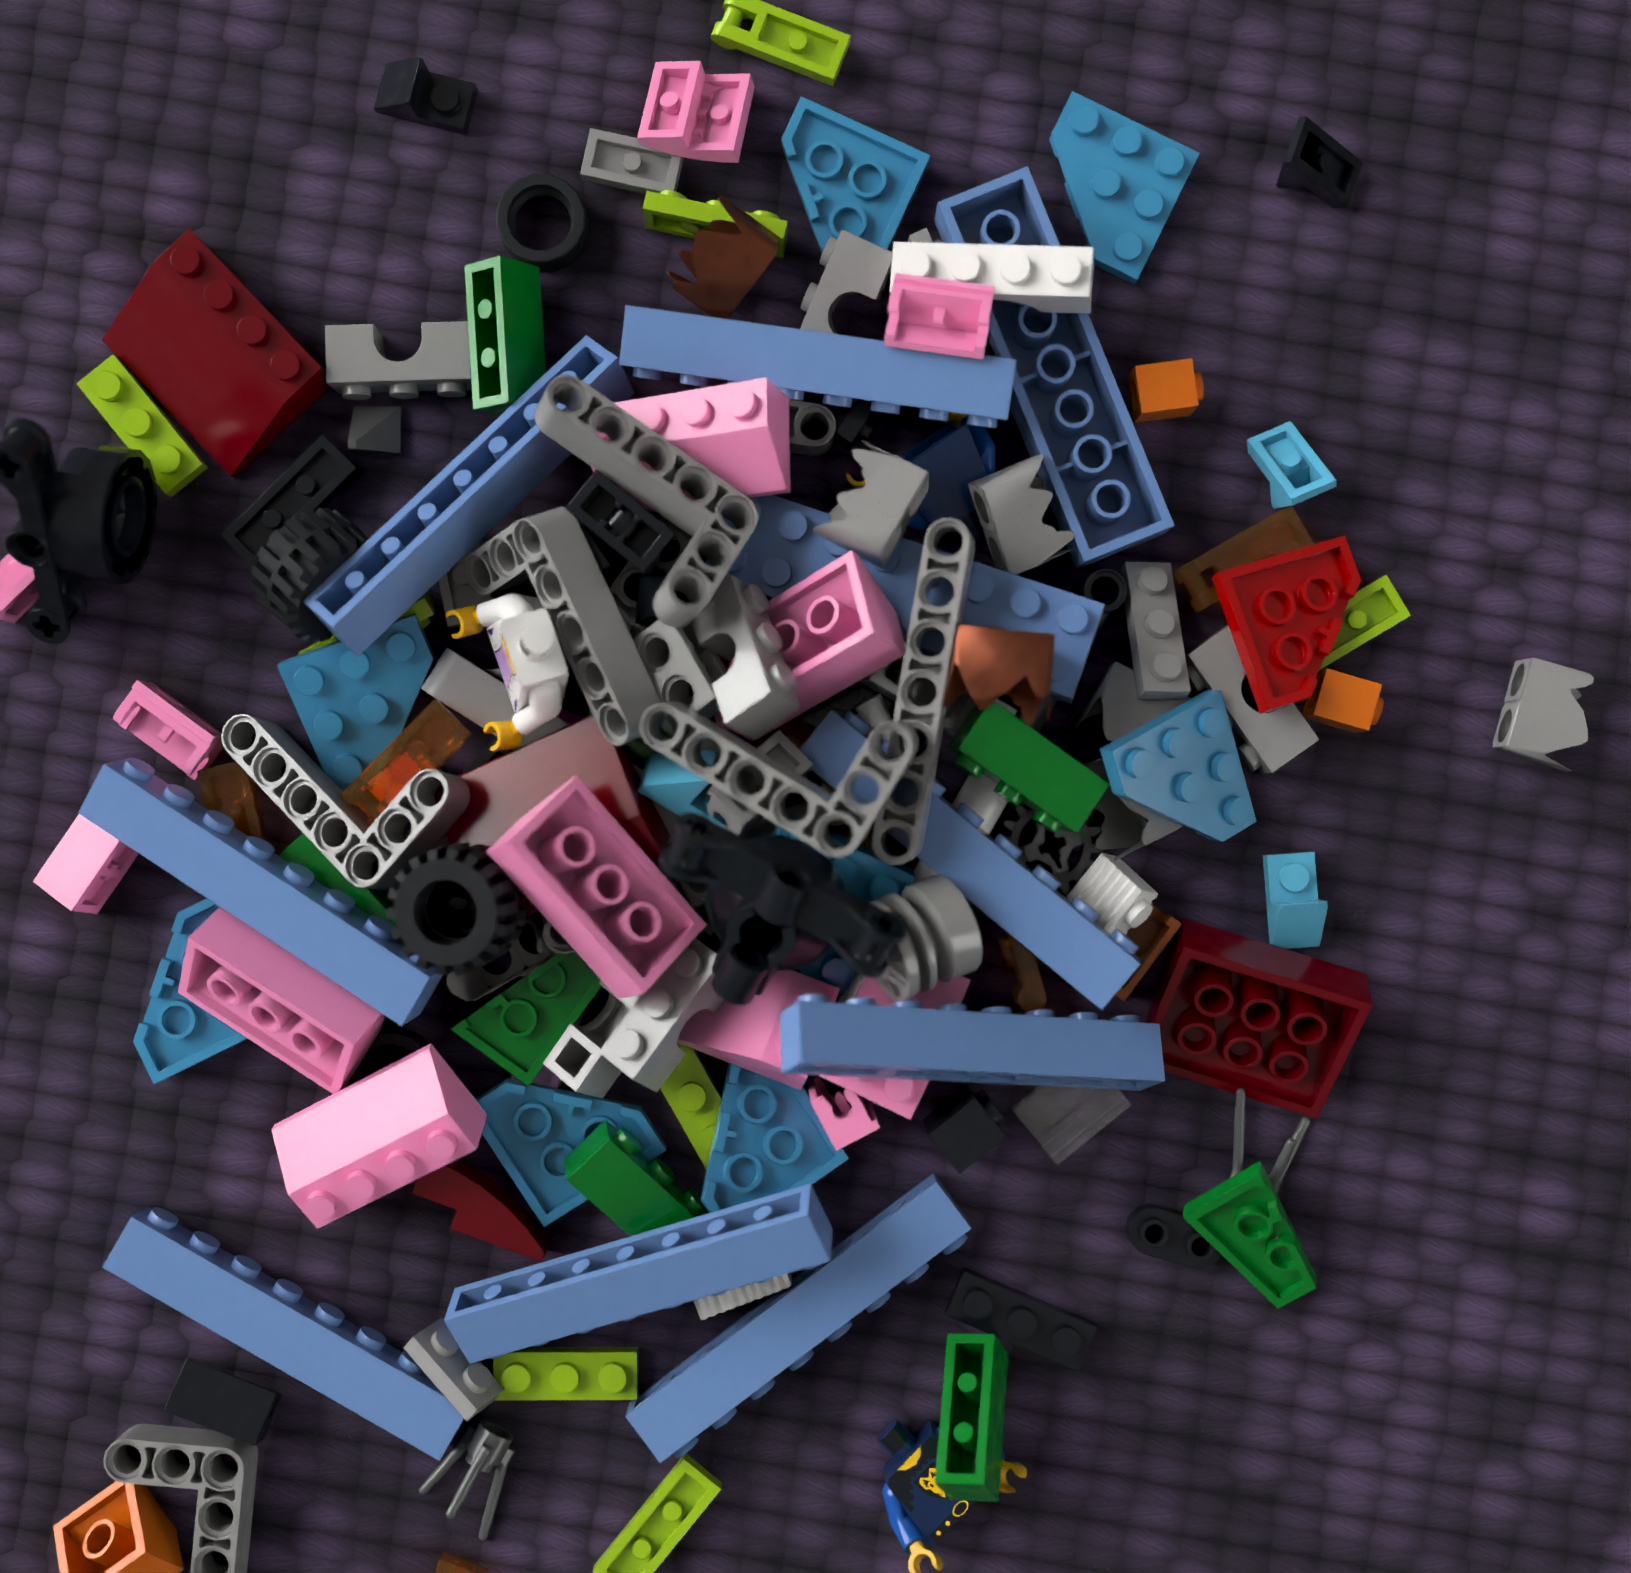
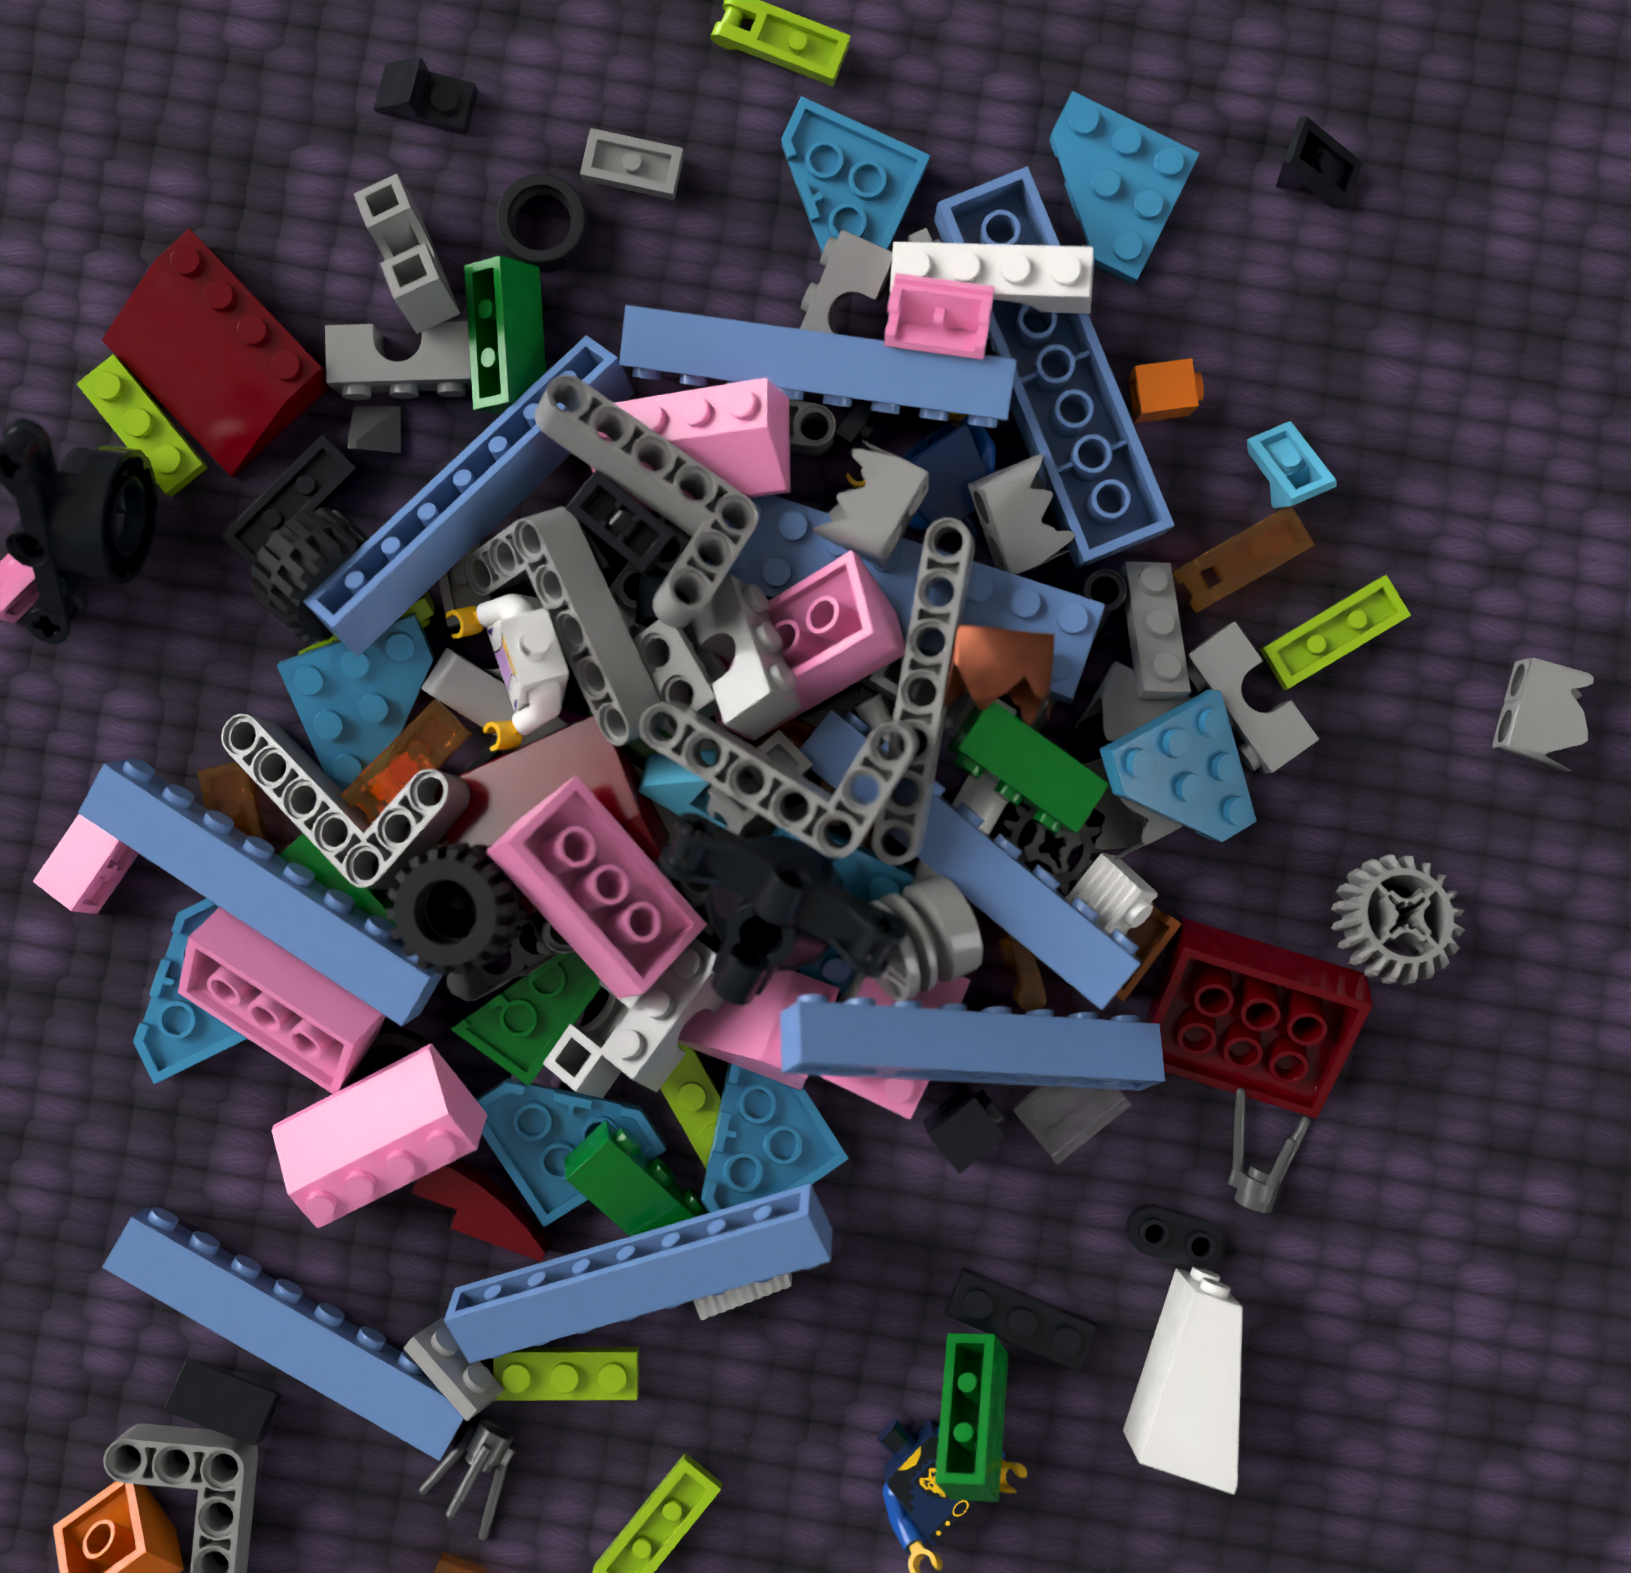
bright pink hinge [113,680,224,781] -> none
medium blue brick [625,1173,971,1463] -> none
bright pink slope [637,61,755,163] -> none
lime plate [642,190,788,258] -> none
copper piece [666,195,780,319] -> none
bright pink hinge [807,1075,880,1151] -> none
green wing [1183,1161,1316,1309] -> none
red plate [1211,535,1361,714] -> none
medium azure slope [1262,852,1328,949] -> none
orange brick [1302,668,1384,733] -> none
none -> light grey arch [354,174,461,334]
none -> white slope [1123,1266,1242,1494]
none -> light grey gear [1331,854,1465,985]

